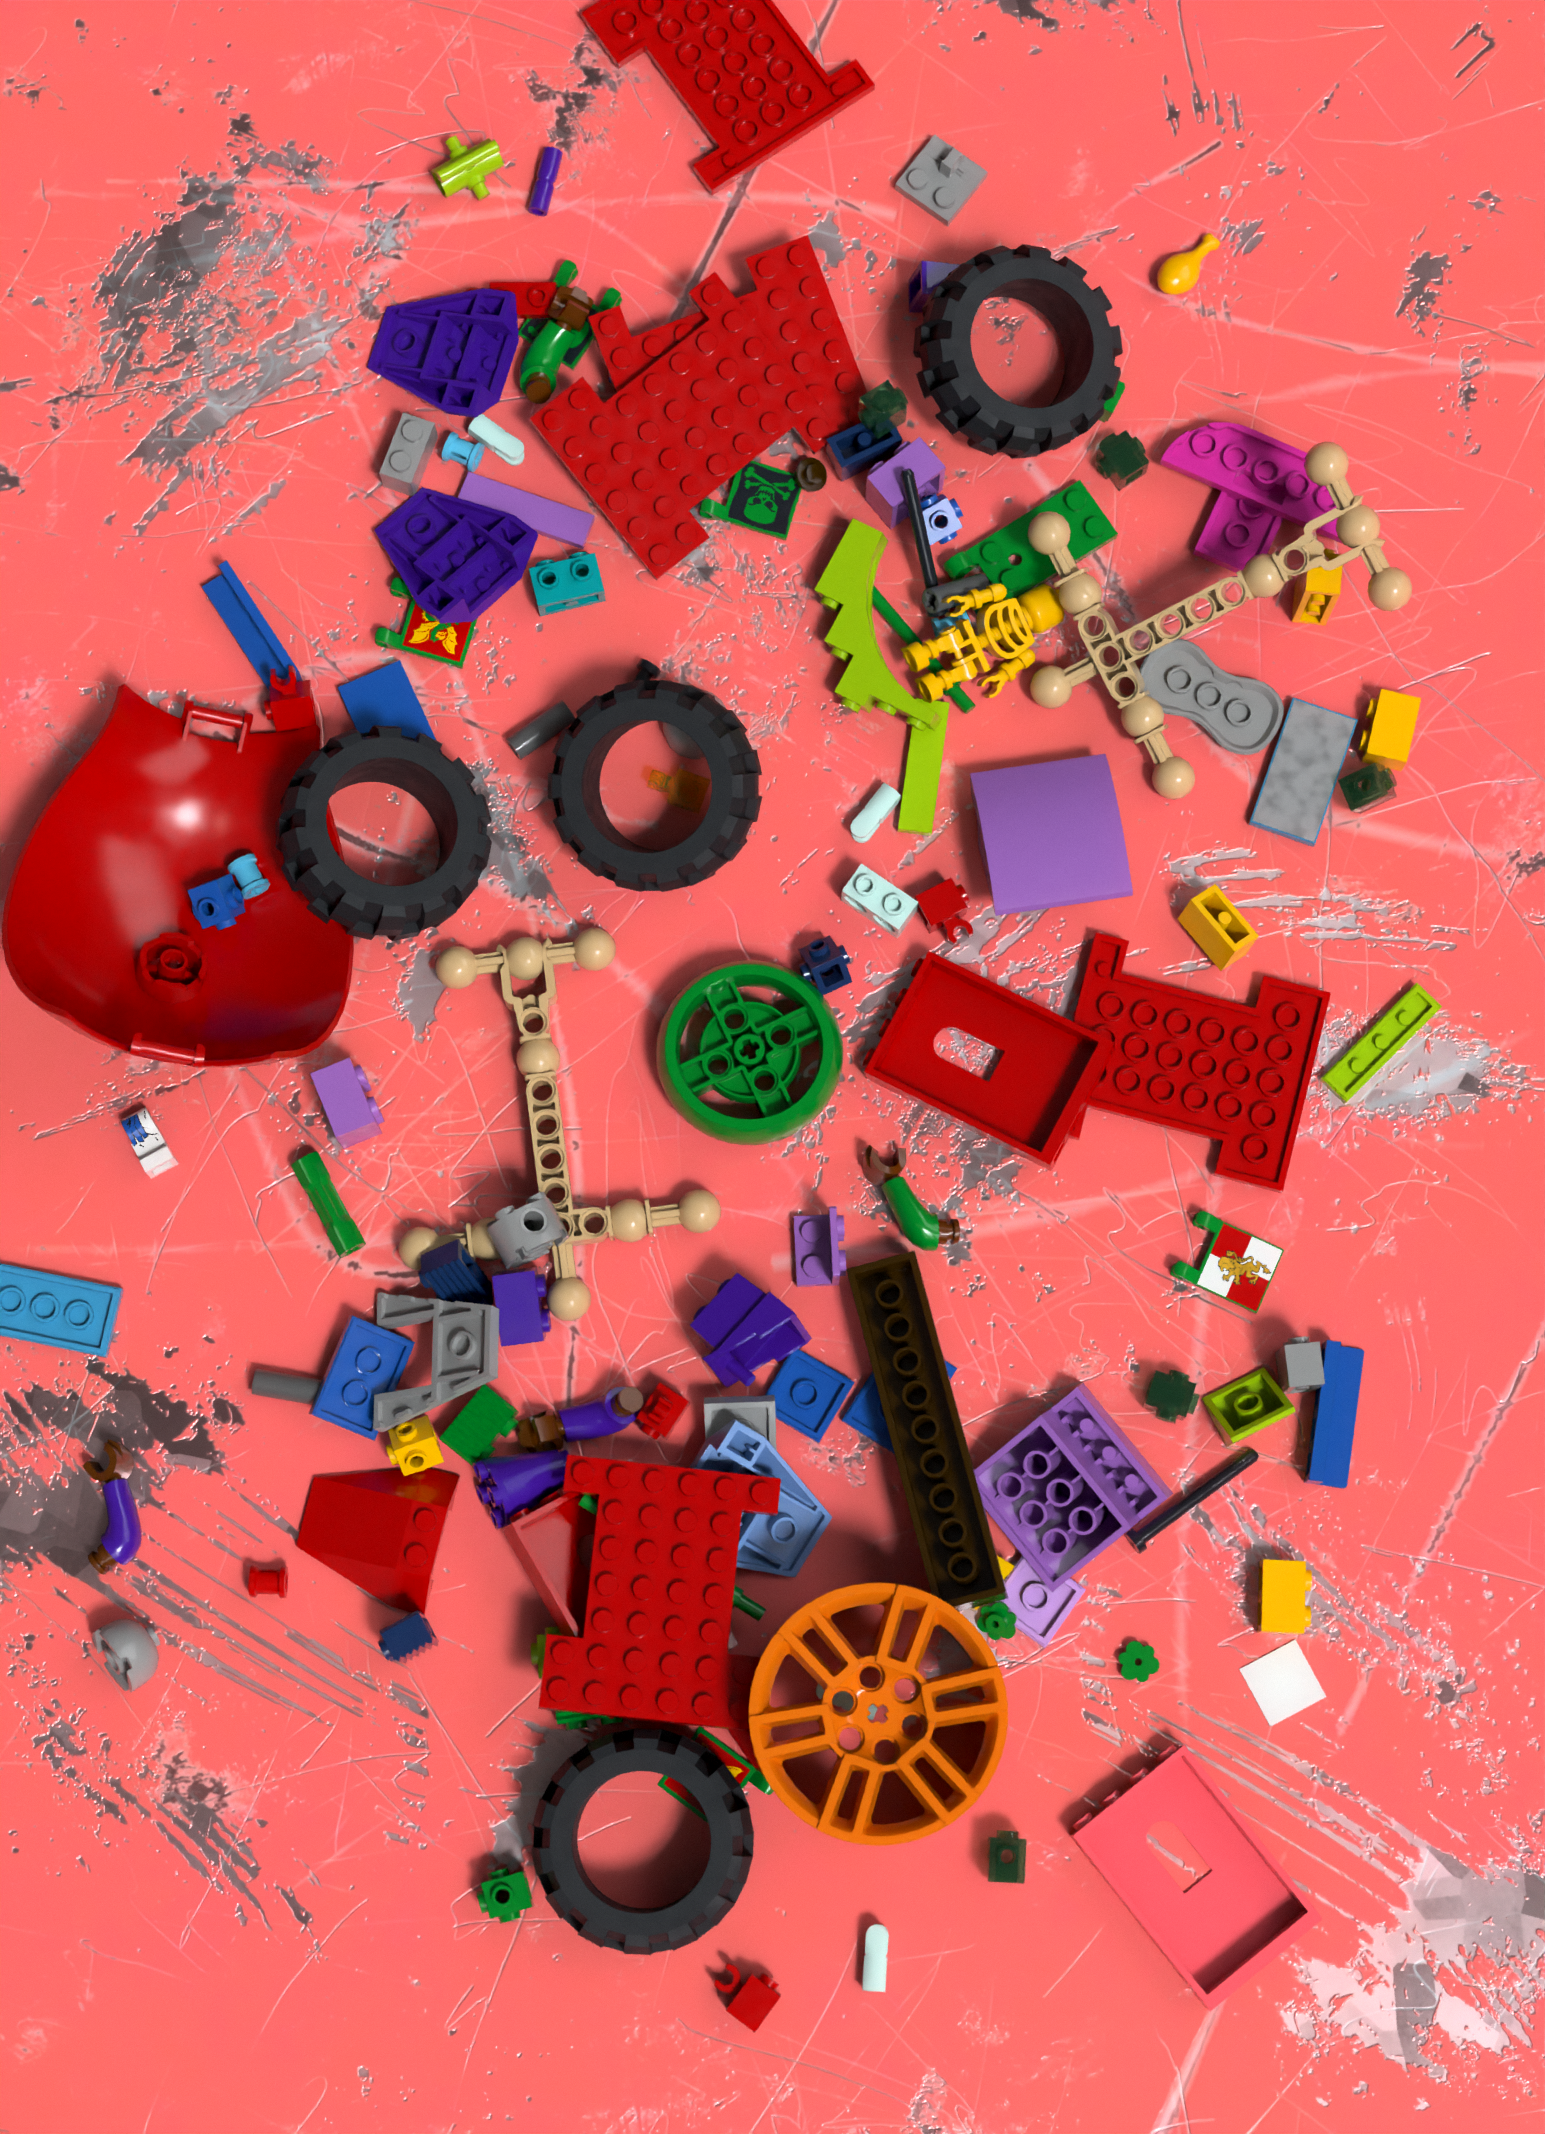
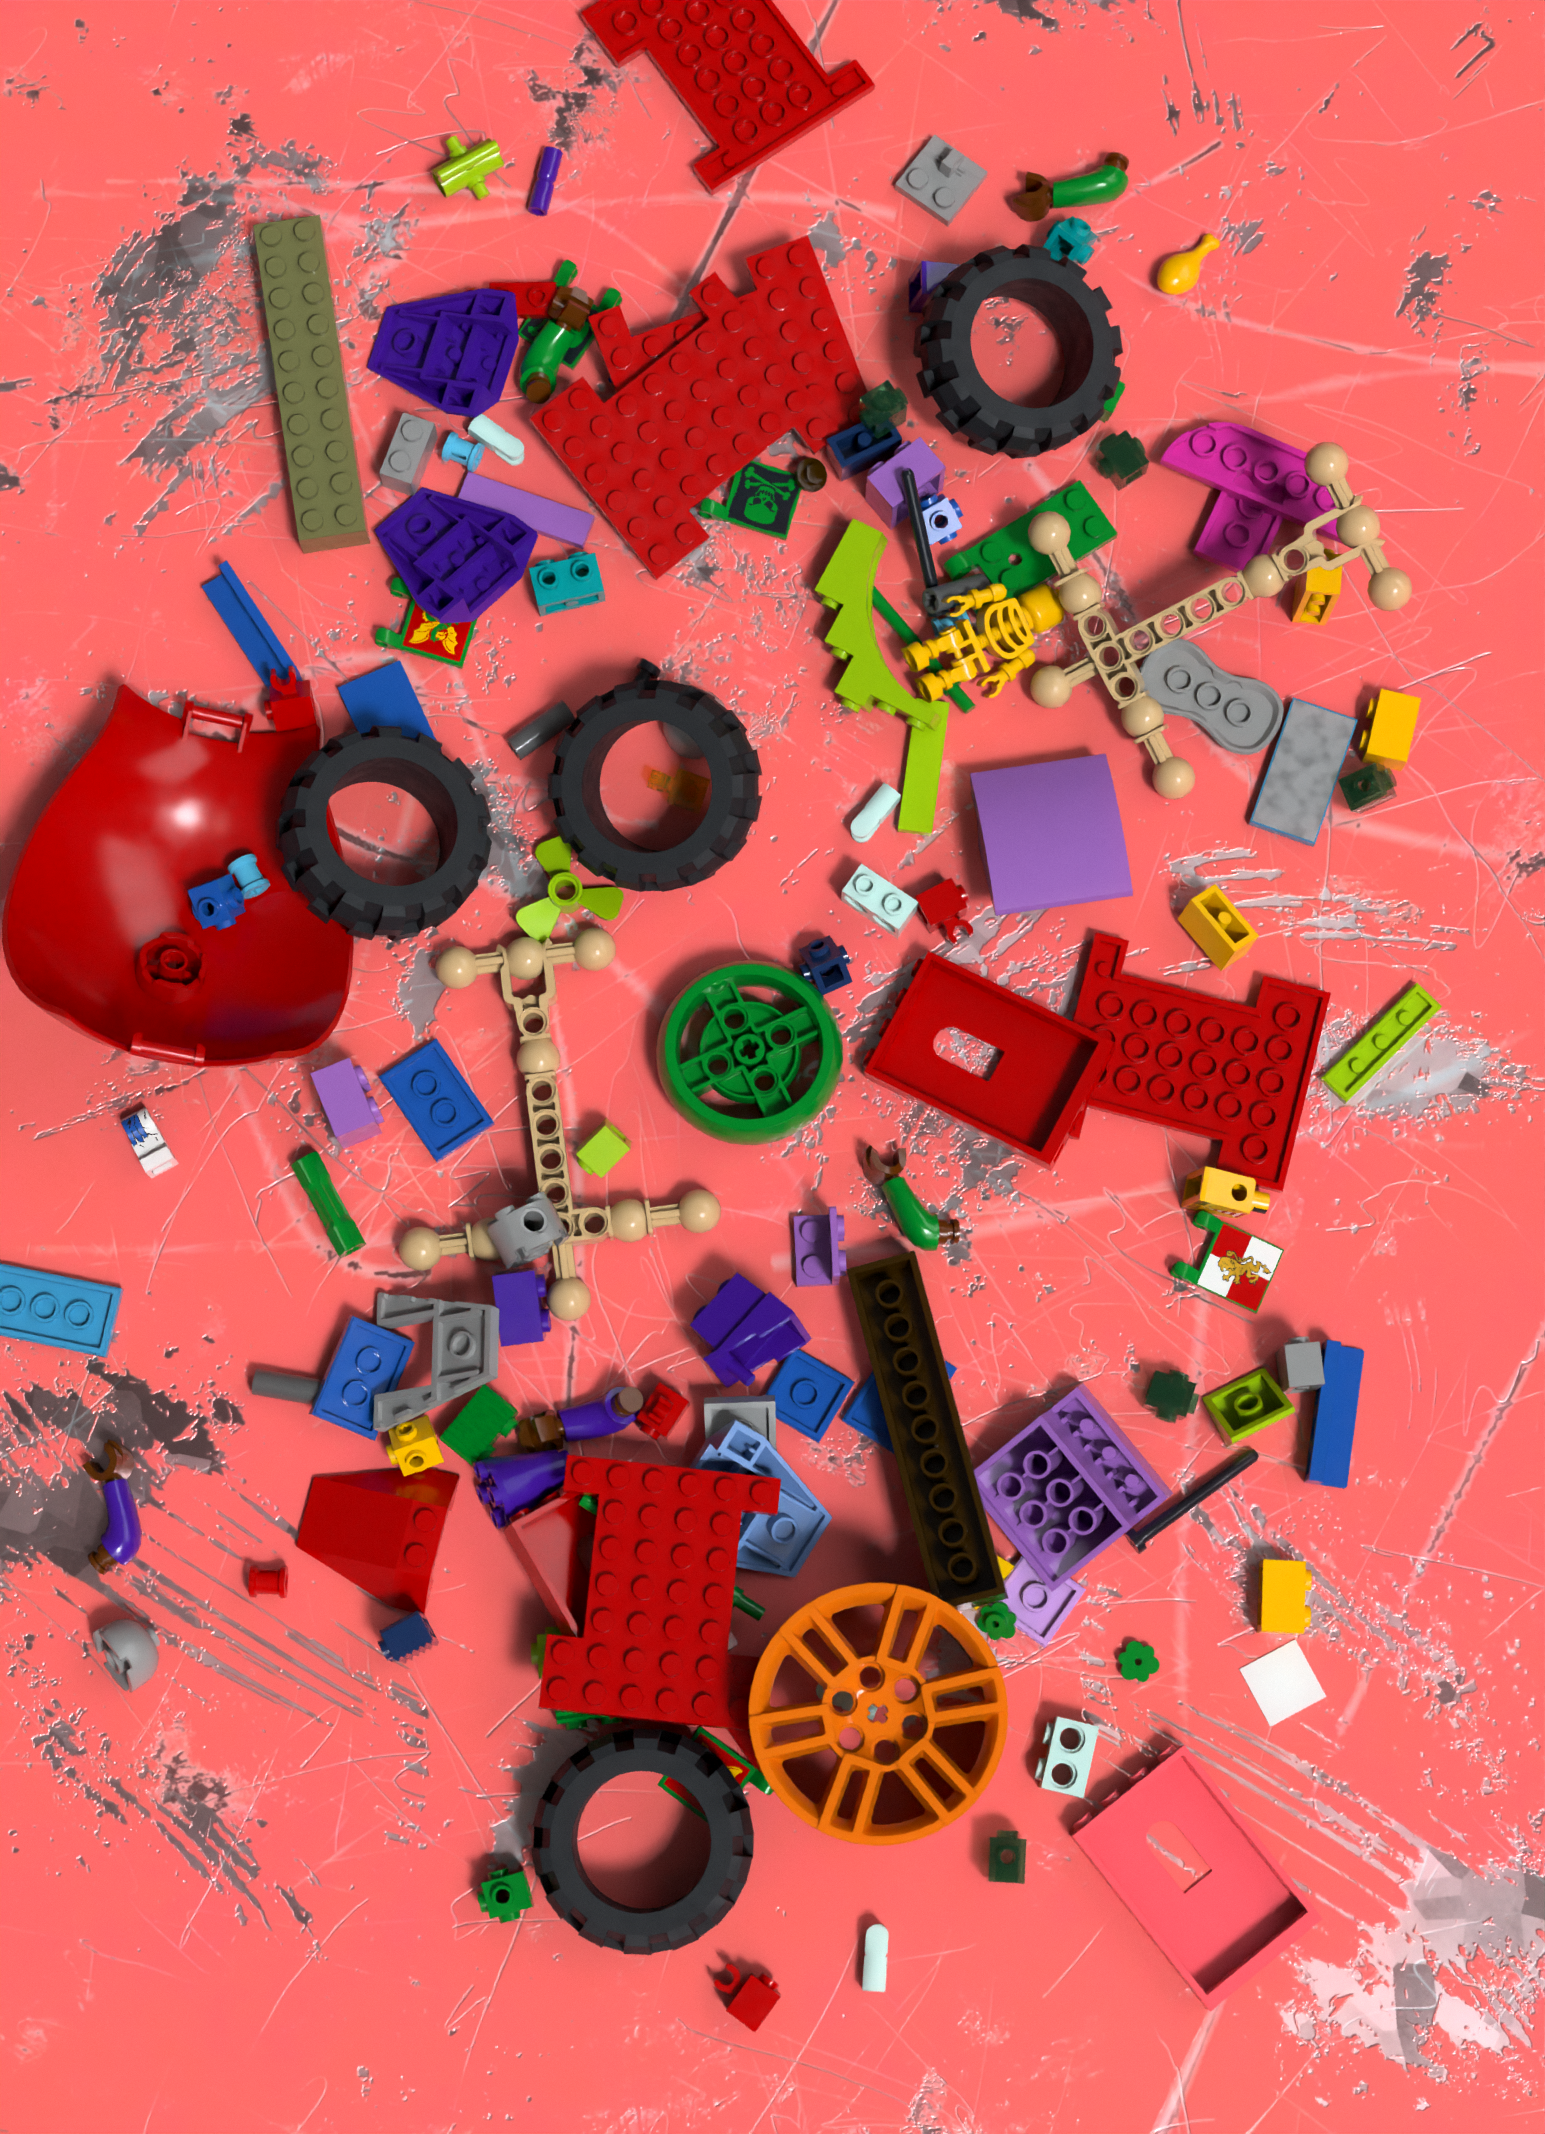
dark blue brick [418,1239,493,1305] -> none
none -> olive brick [253,215,370,554]
none -> blue tile [379,1039,495,1163]
none -> lime piece [516,836,624,944]
none -> lime brick [576,1118,631,1178]
none -> piece [1013,152,1129,222]
none -> light aqua brick [1034,1716,1099,1798]
none -> teal brick [1043,216,1098,266]
none -> yellow torso [1181,1166,1270,1219]

